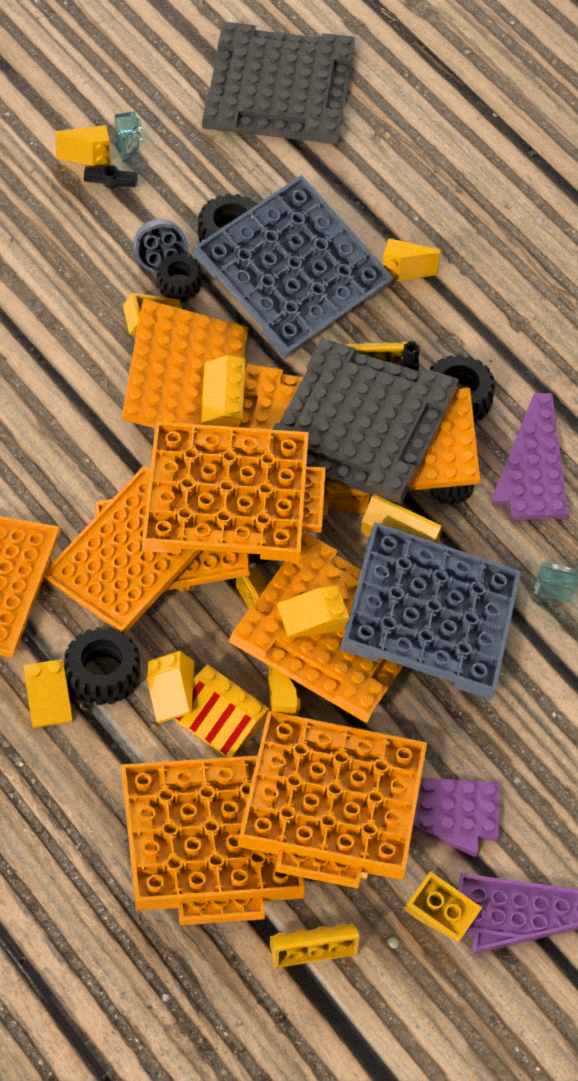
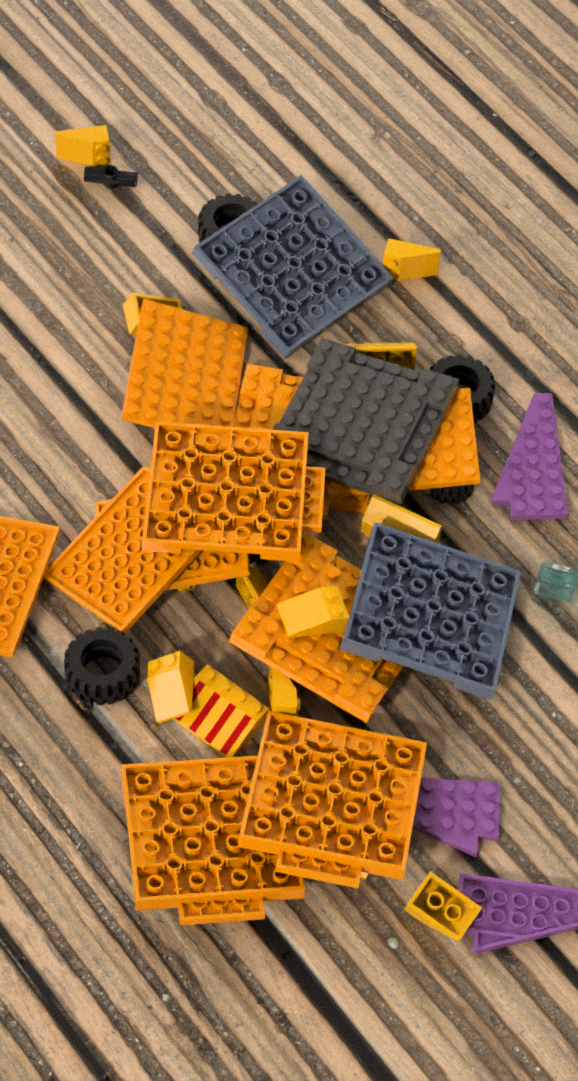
yellow slope [23,659,73,728] -> none
clear light blue slope [115,111,142,163] -> none
sand blue cylinder [133,219,188,274] -> none
black tyre [157,252,202,302] -> none
yellow slope [201,355,245,427] -> none
dark grey plate [202,22,355,144] -> none
yellow slope [270,923,359,968] -> none
black piece [400,341,420,371] -> none

